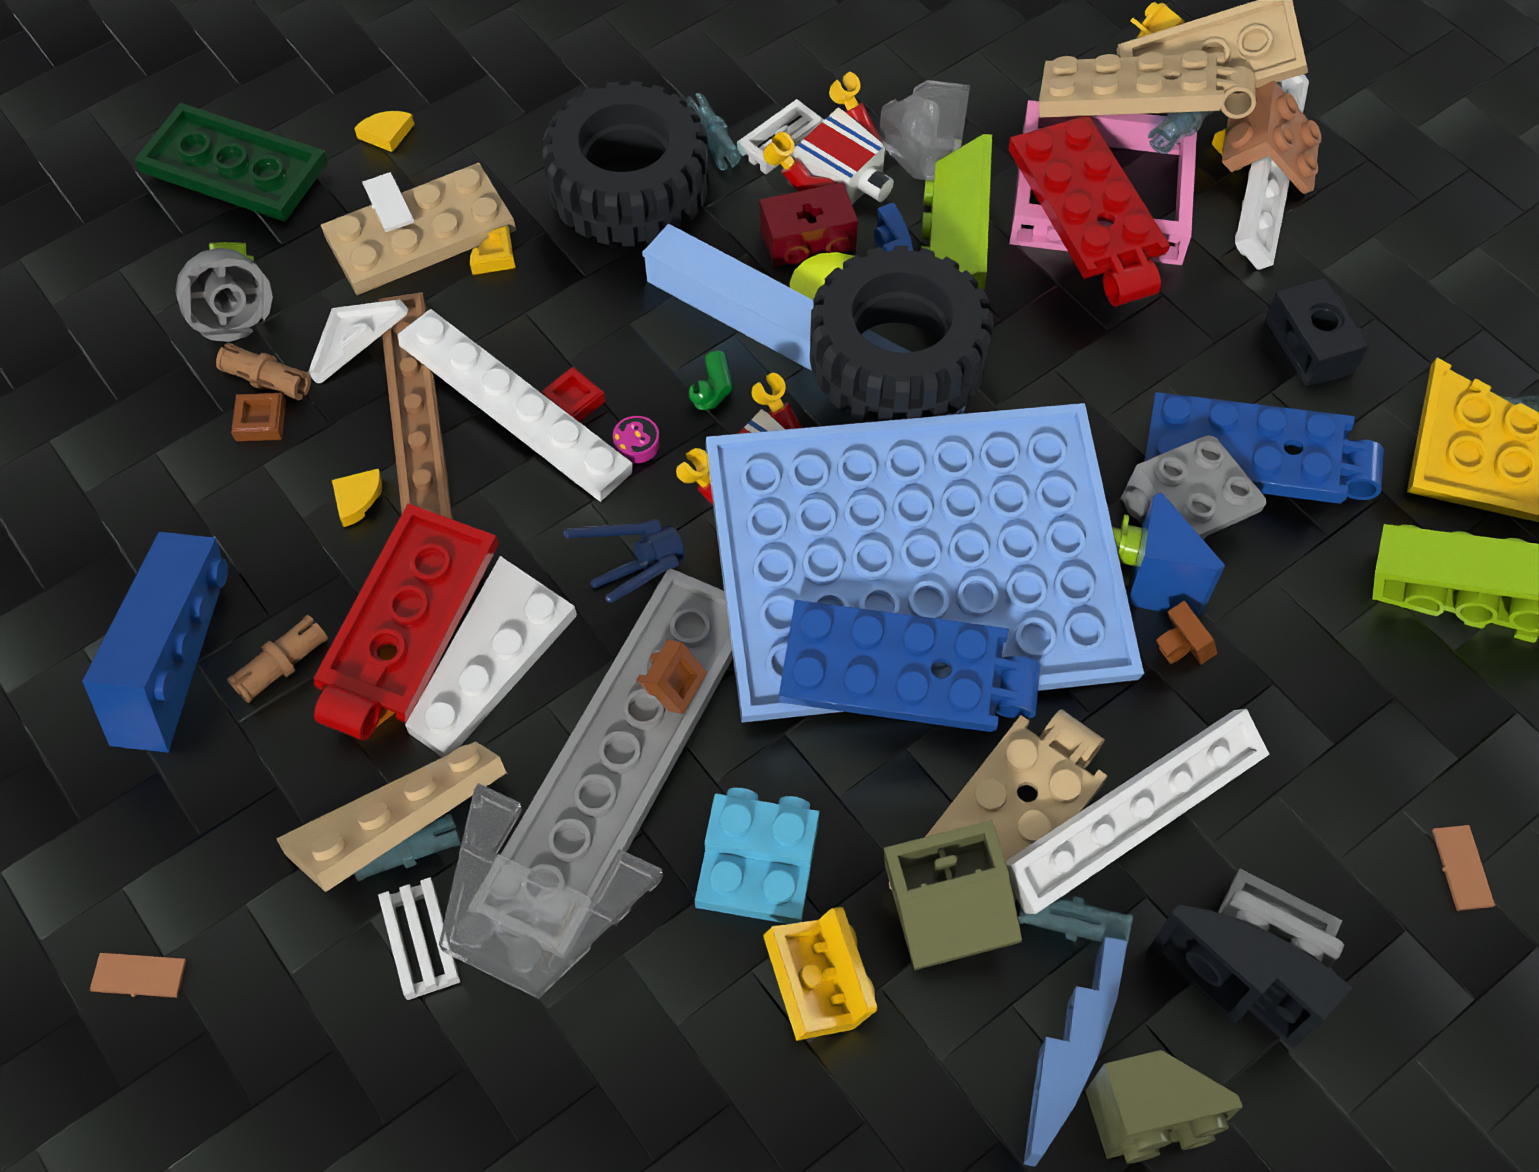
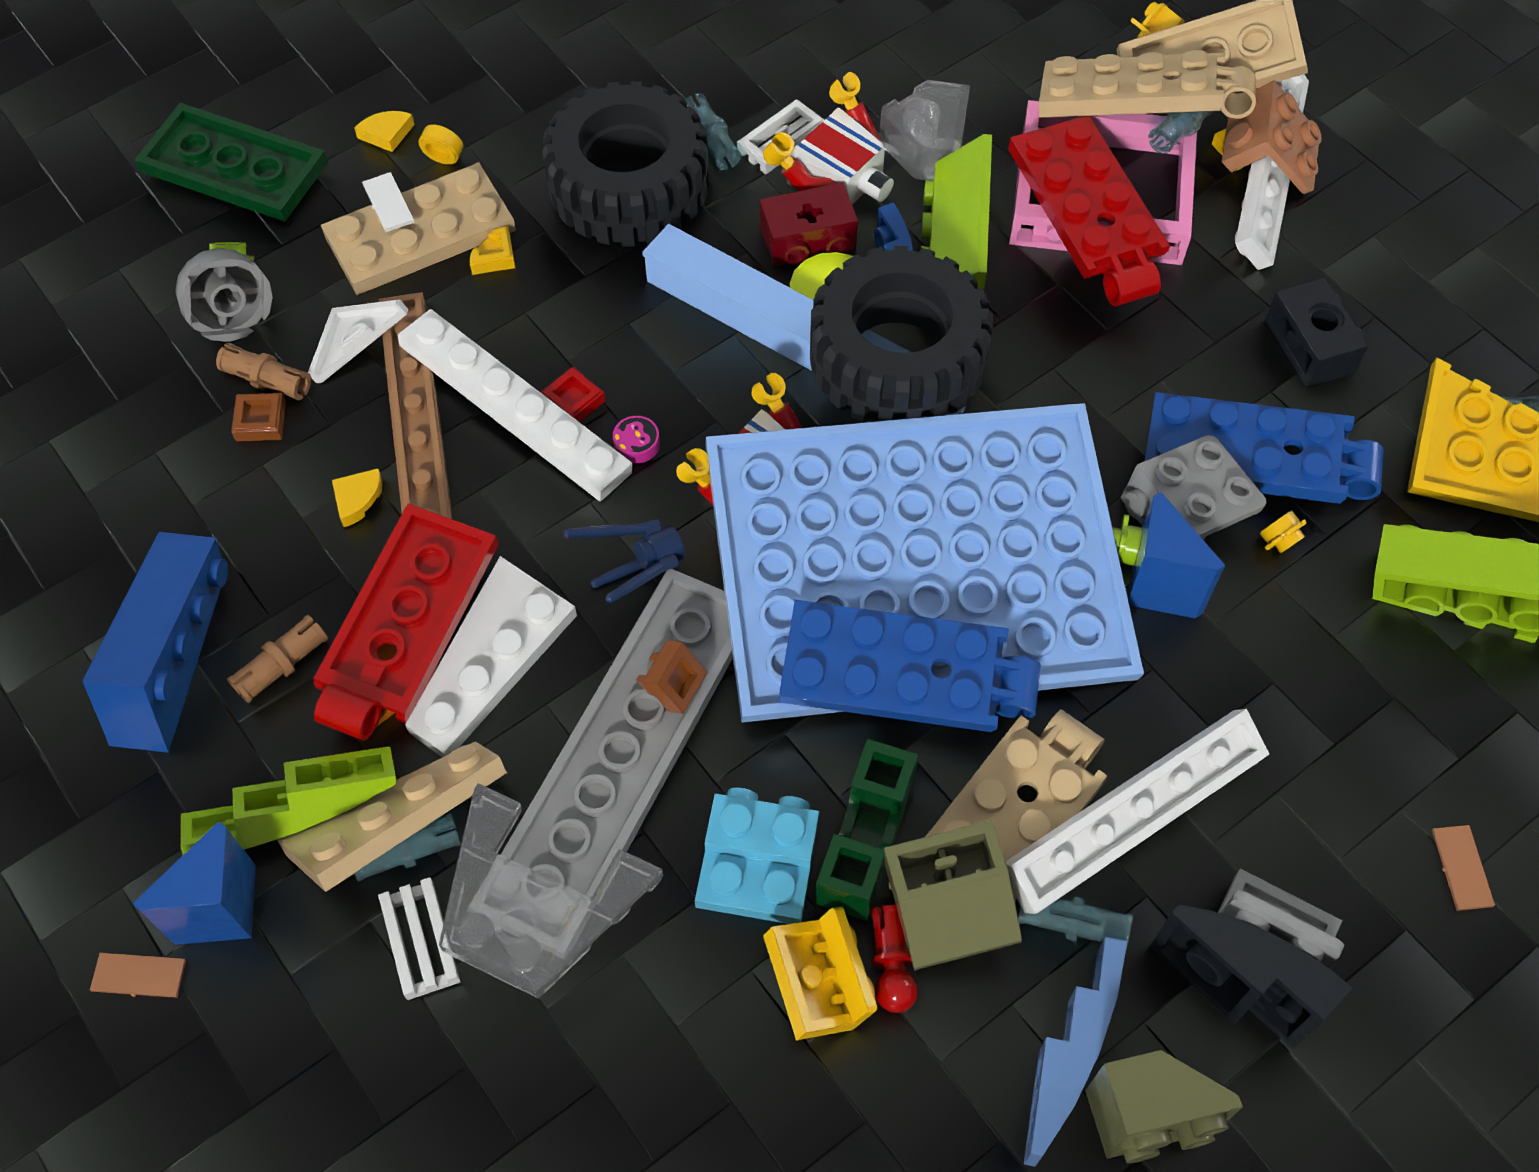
green arm [689,351,733,410] -> none
dark orange tile [1156,600,1218,664] -> none
none -> blue slope [132,822,256,945]
none -> lime slope [181,746,396,855]
none -> yellow tile [418,125,464,164]
none -> dark green arch [816,739,918,922]
none -> red pin [871,905,918,1013]
none -> yellow plate [1260,510,1307,553]

